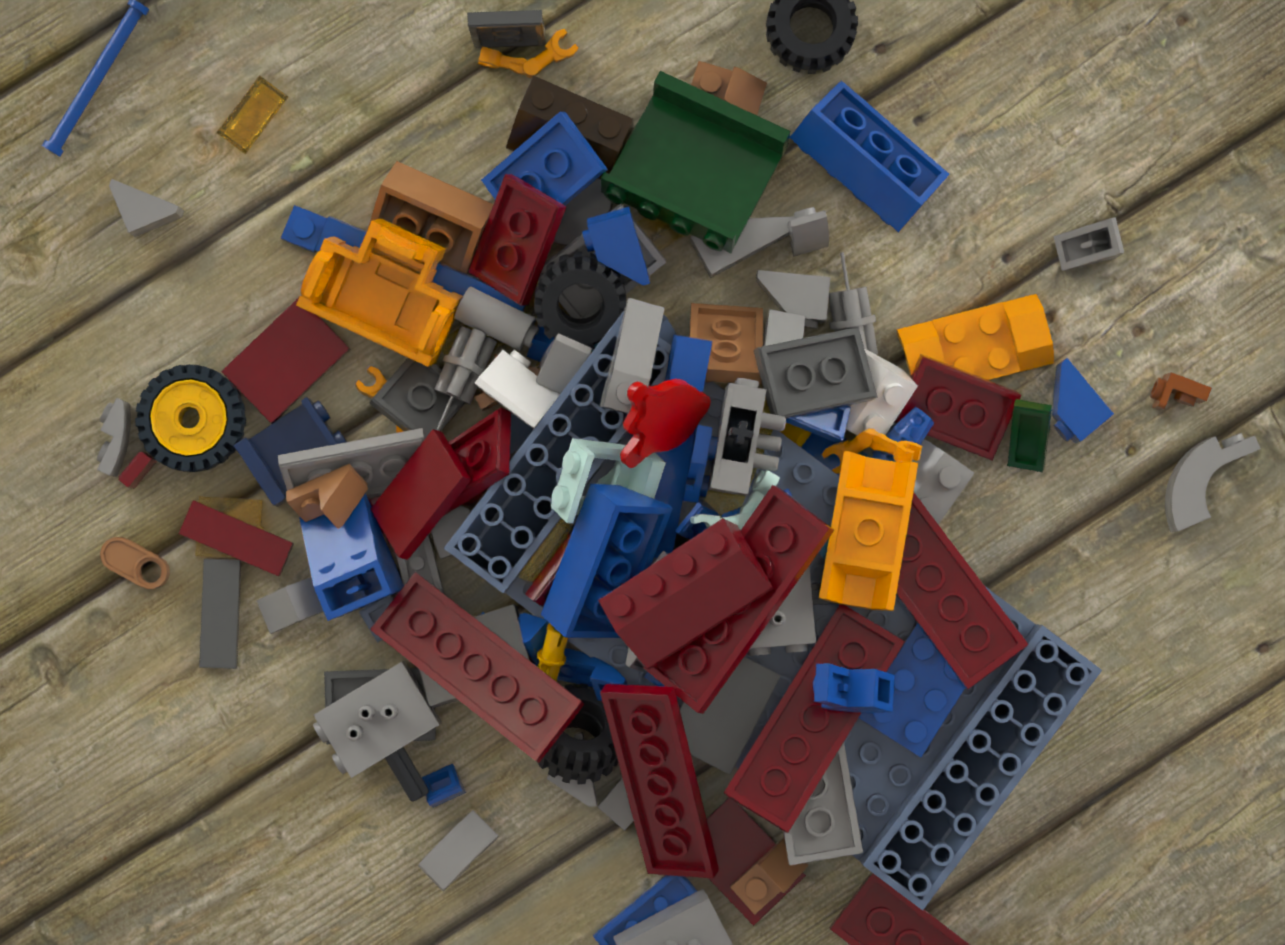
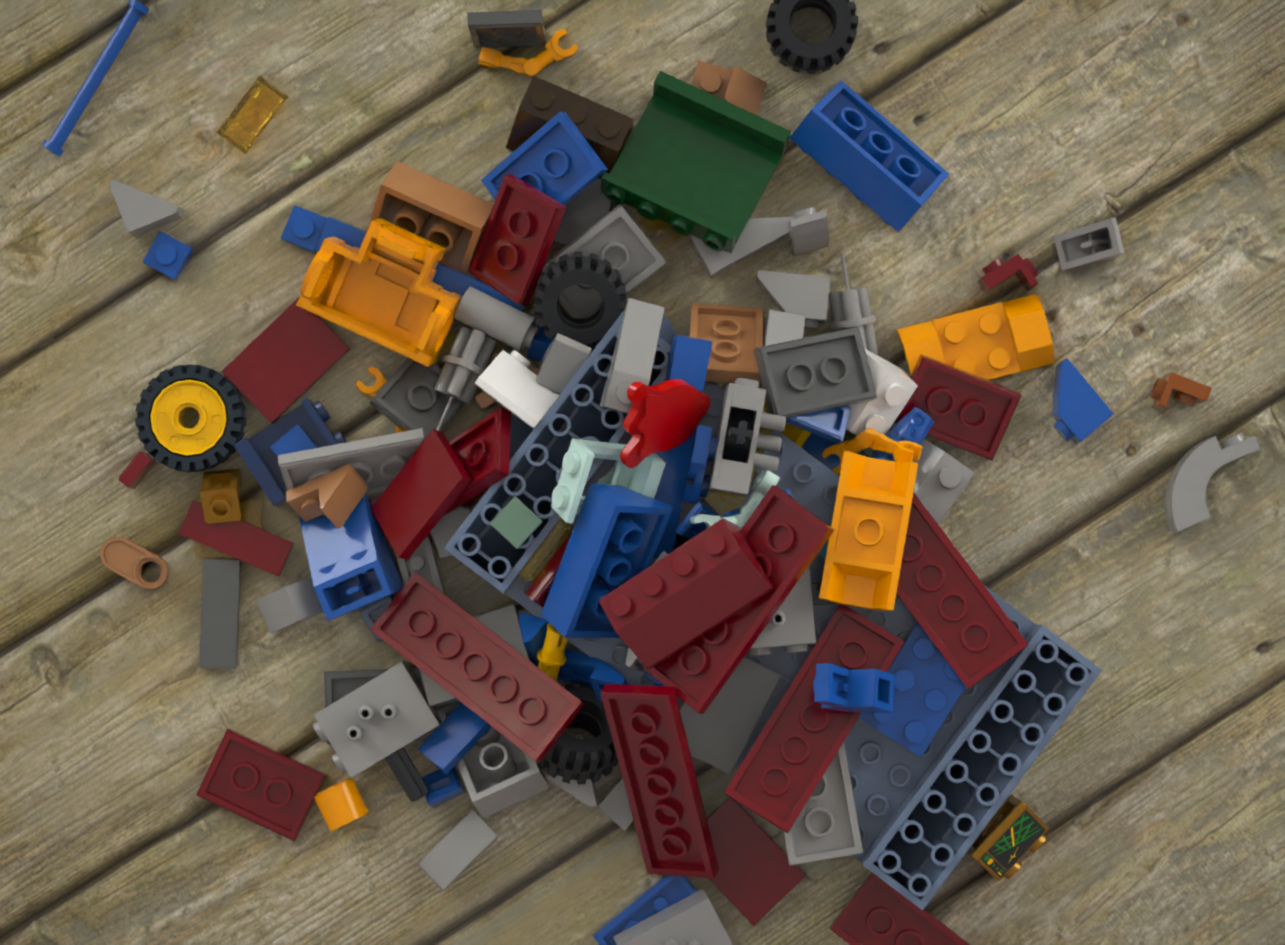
light grey slope [97,398,131,477] -> none
blue slope [582,207,650,286] -> none
medium nougat slope [730,838,808,915] -> none
dark green tile [1007,399,1052,472] -> none
none -> blue plate [143,231,193,280]
none -> dark red tile [196,729,327,842]
none -> pearl gold bracket [200,469,242,524]
none -> blue tile [270,424,318,456]
none -> light orange piece [314,778,369,832]
none -> blue tile [418,702,491,775]
none -> light grey slope [436,701,550,818]
none -> sand green tile [489,496,543,549]
none -> slope [967,795,1049,881]
none -> dark red bracket [978,253,1038,293]

